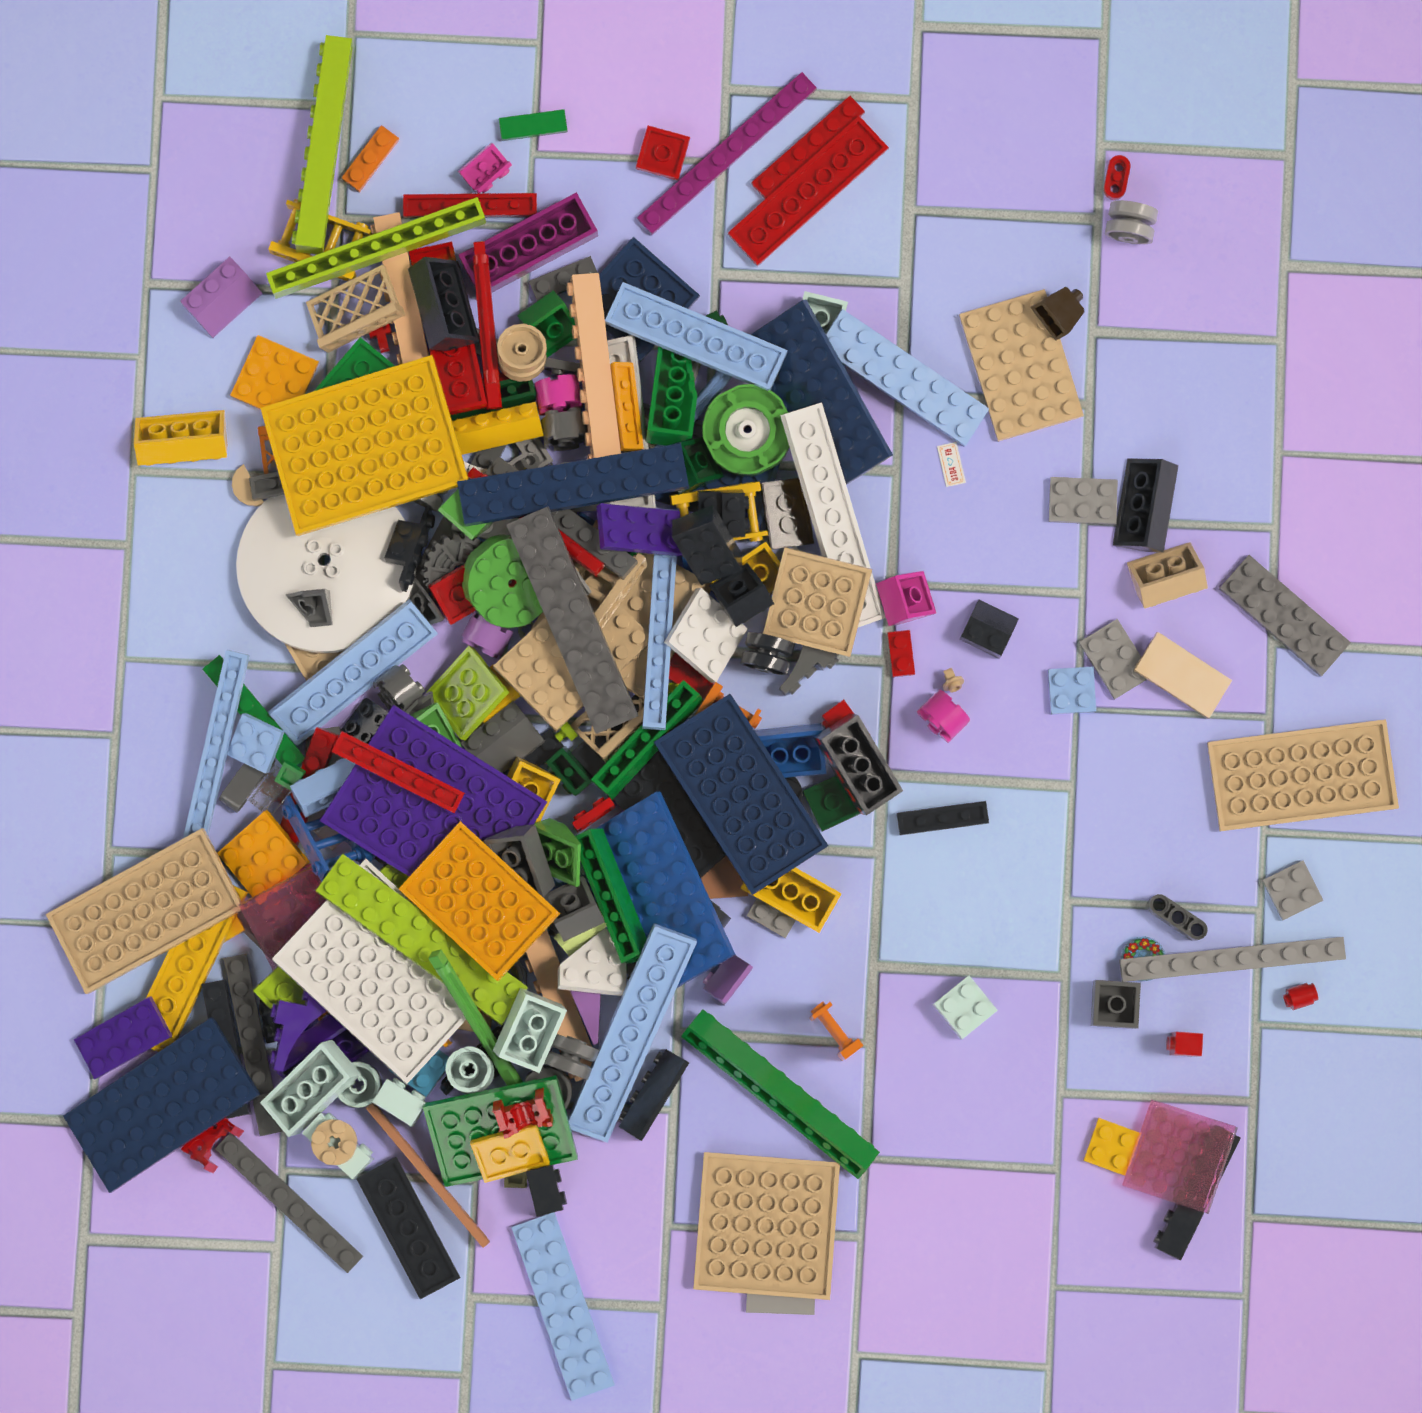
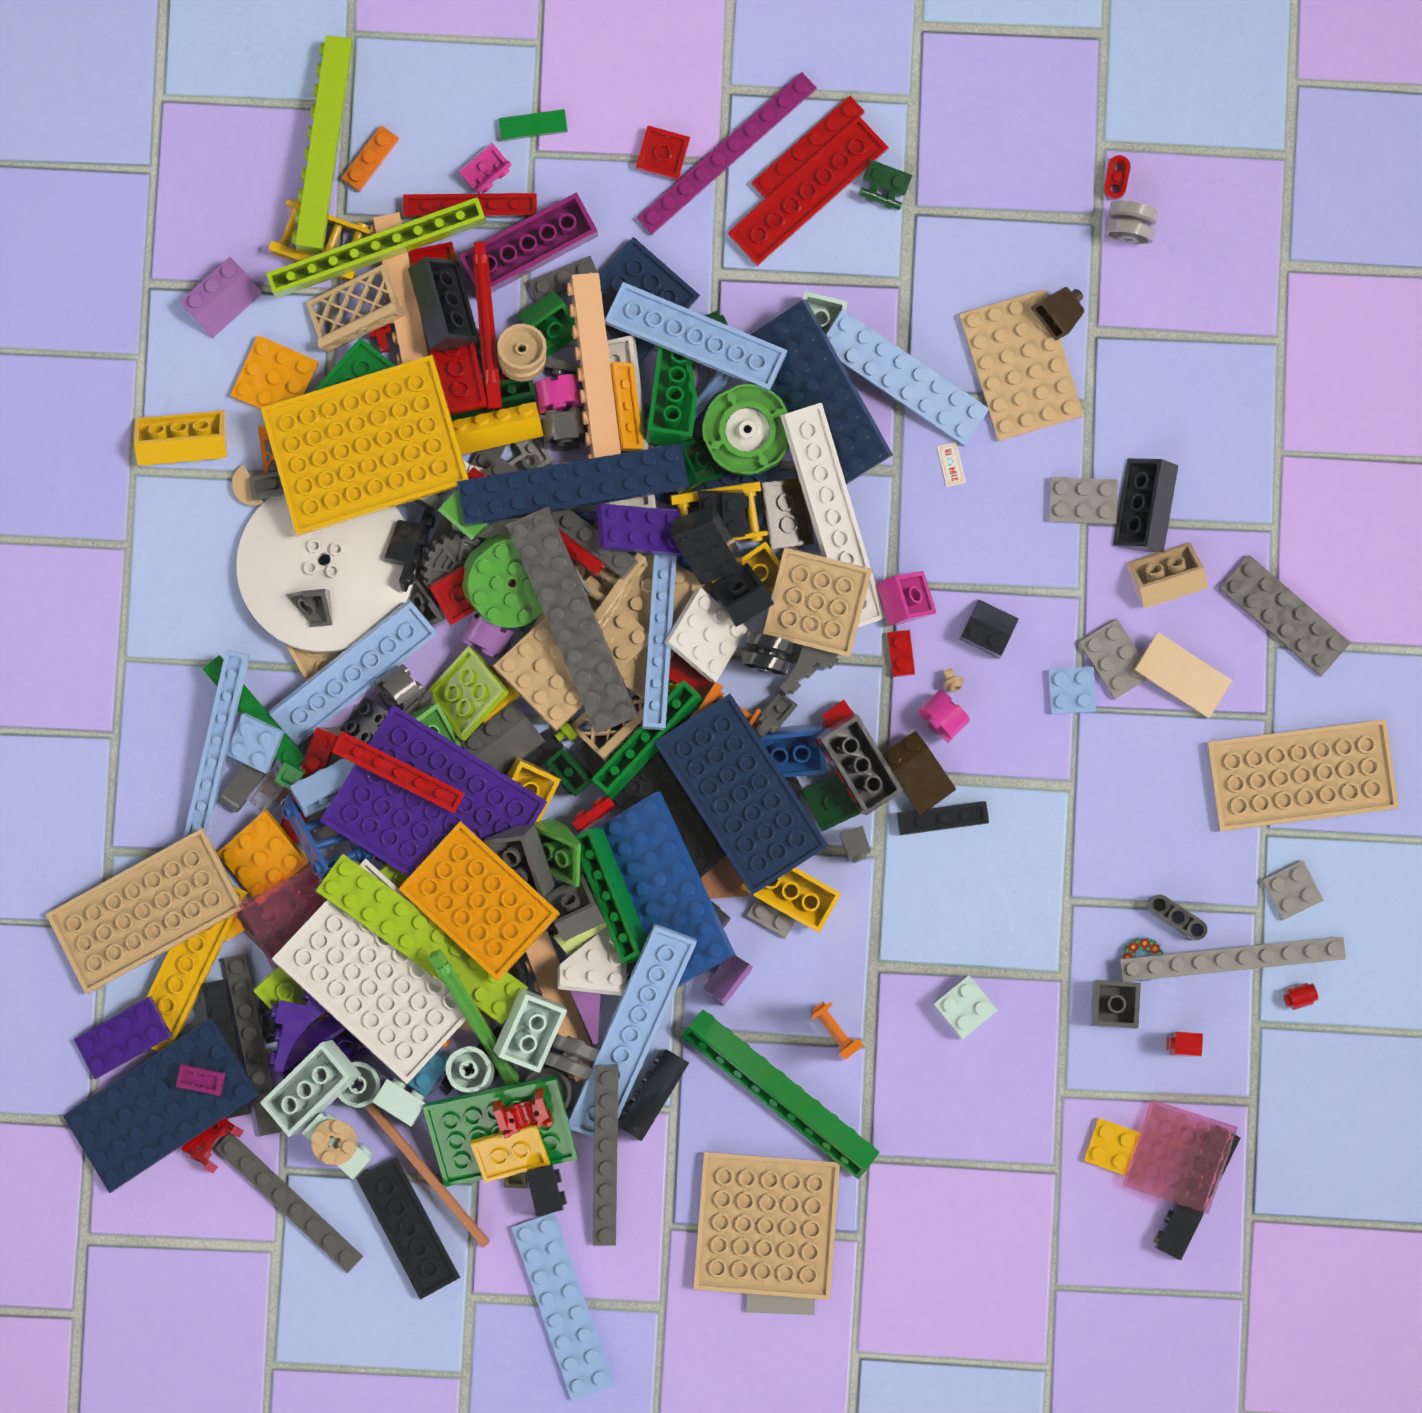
none -> magenta plate [176,1064,226,1096]
none -> dark grey plate [592,1064,619,1246]
none -> dark grey hinge [756,692,798,738]
none -> dark grey brick [839,826,871,863]
none -> dark green plate [858,159,912,210]
none -> dark brown slope [882,730,957,815]

